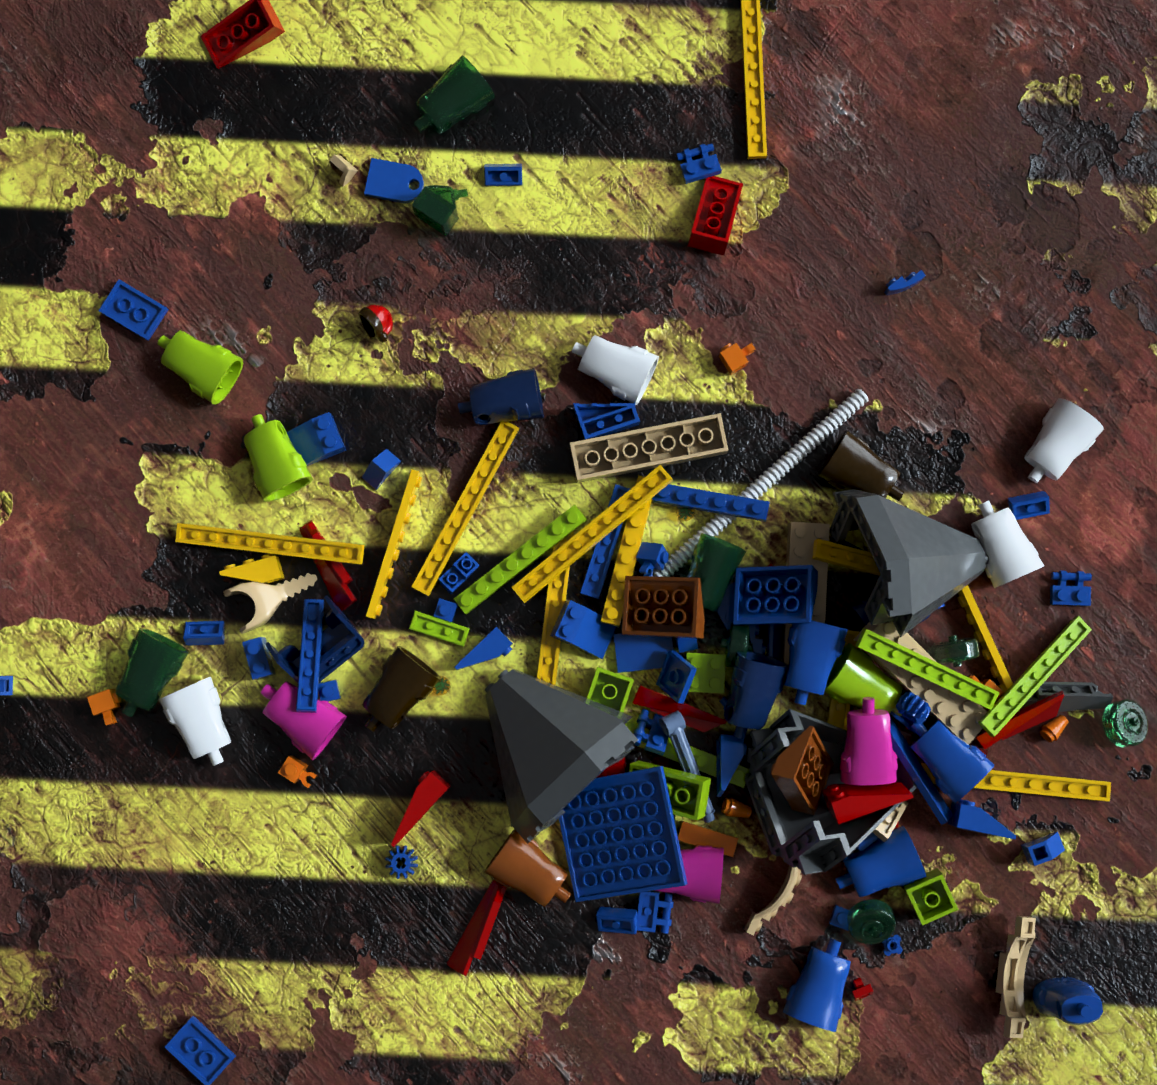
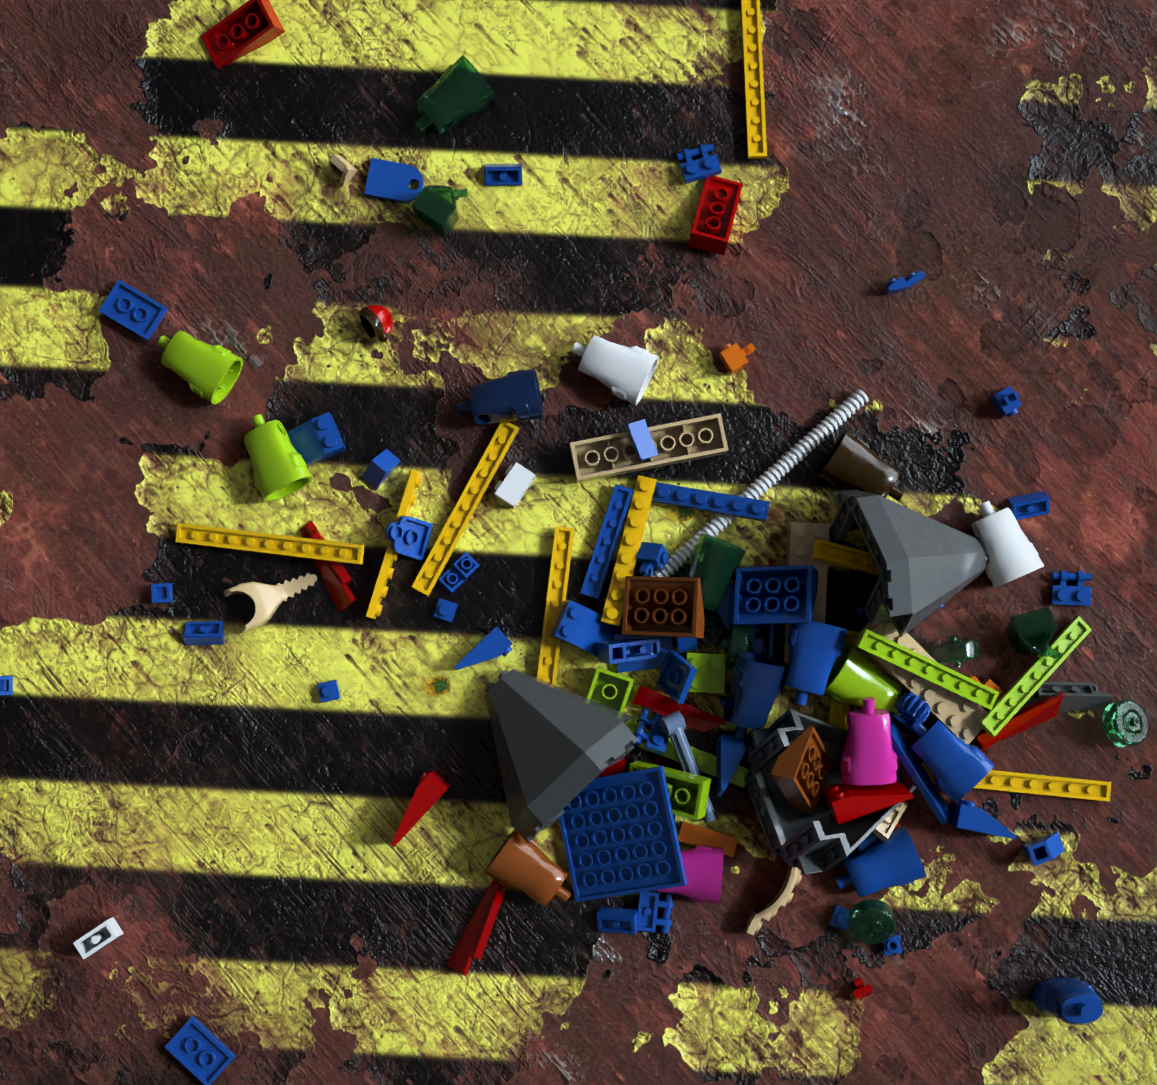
orange brick [87,689,121,726] -> none
clear green torso [115,628,189,717] -> none
white torso [159,677,231,766] -> none
yellow slope [219,554,285,584] -> none
blue brick [242,637,275,680] -> none
dark pink torso [261,681,347,760] -> none
dark blue windscreen [265,595,365,683] -> none
orange brick [278,755,317,788] -> none
blue tile [296,599,324,713] -> none
dark brown torso [362,646,441,732] -> none
blue gear [385,845,418,879] -> none
lime tile [409,611,470,647] -> none
lime plate [454,505,587,614] -> none
yellow plate [512,465,673,603] -> none
blue wedge [573,403,640,440] -> none
orange cone [721,797,752,818] -> none
blue torso [783,938,851,1032] -> none
lime brick [903,868,959,926] -> none
yellow plate [958,585,1013,695] -> none
tan piece [996,916,1036,1038] -> none
white torso [1024,398,1104,483] -> none
orange cone [1040,715,1069,743] -> none
none -> white brick [73,917,124,960]
none -> blue plate [151,583,173,603]
none -> blue plate [385,515,433,561]
none -> white brick [494,462,536,508]
none -> blue slope [598,638,660,664]
none -> slope [627,419,658,462]
none -> blue brick [989,386,1022,418]
none -> clear green piece [1005,607,1061,660]

